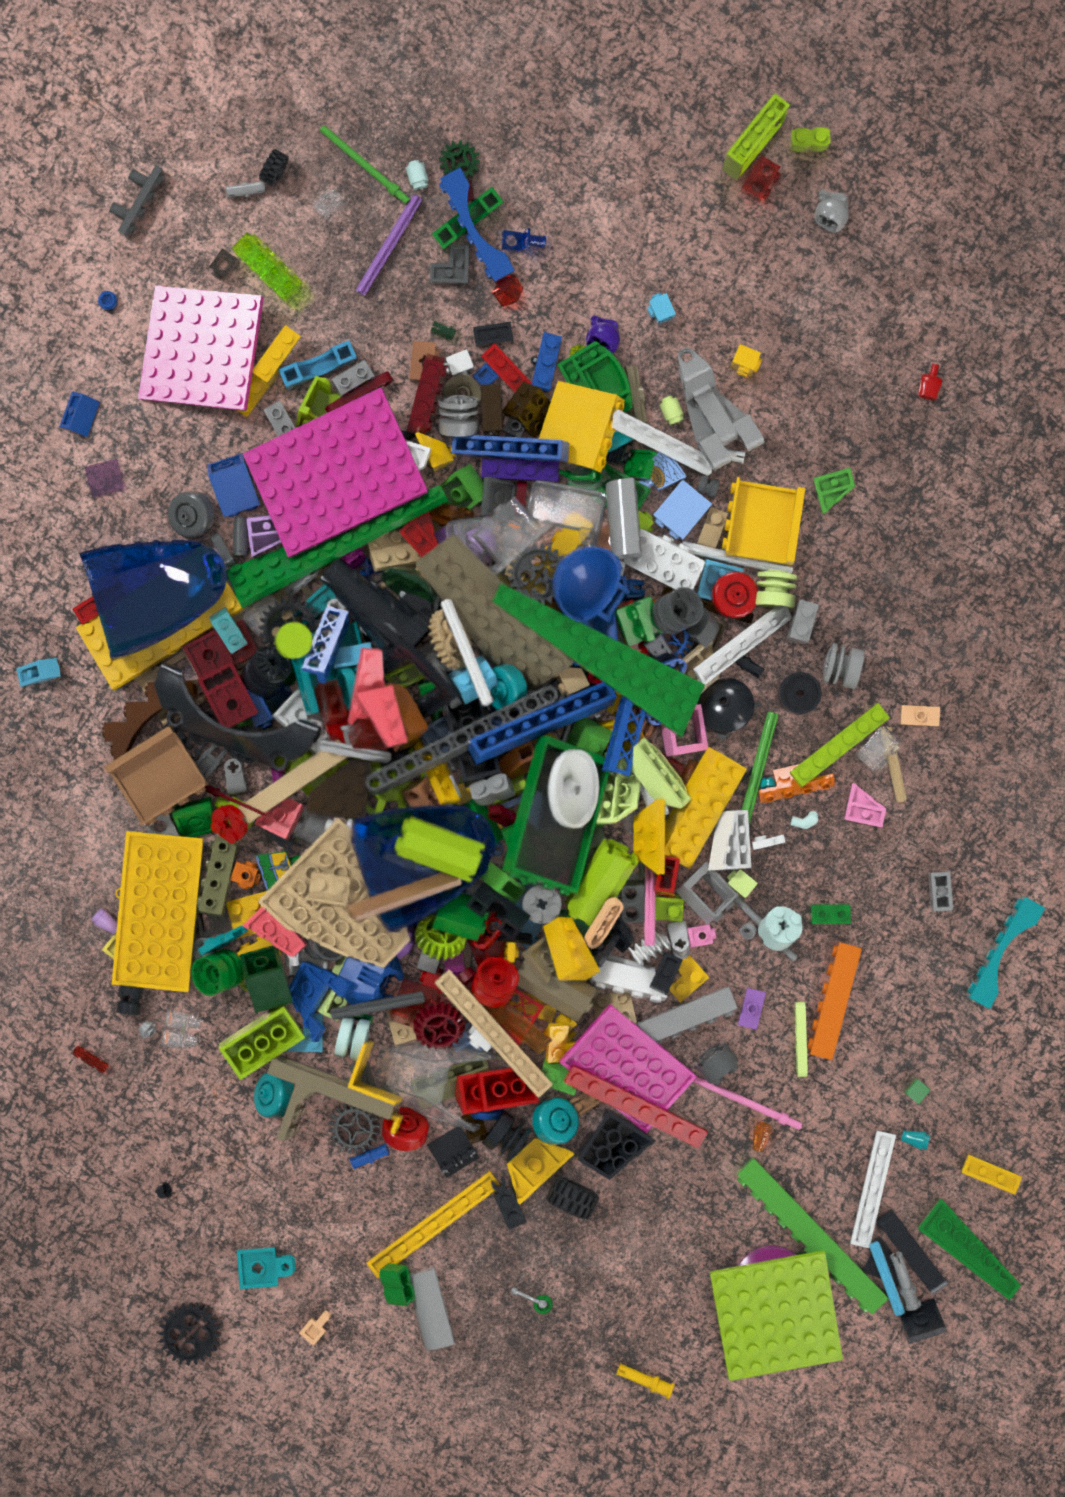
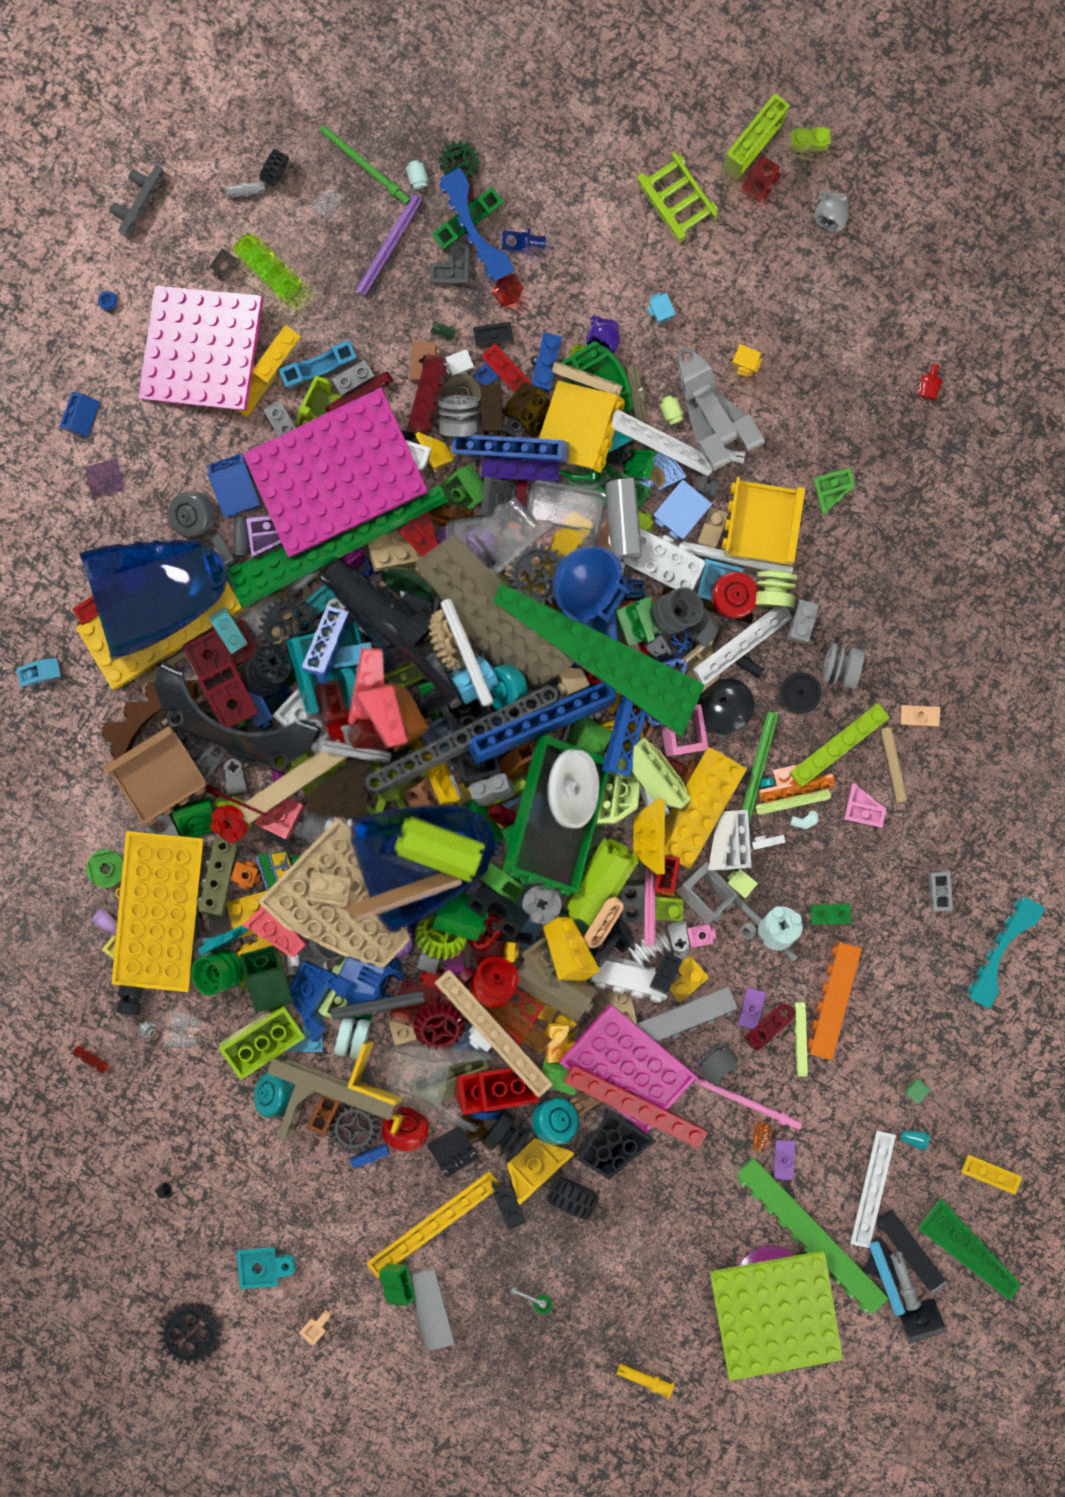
lime head [275,622,312,659] -> none
clear brick [856,726,902,771] -> none
none -> bright green plate [86,849,123,888]
none -> dark orange brick [307,1095,341,1136]
none -> tan beam [552,362,623,396]
none -> lime fence [636,151,718,243]
none -> dark red piece [744,1004,794,1052]
none -> yellowish green axle [756,789,831,815]
none -> medium lavender plate [773,1140,795,1180]

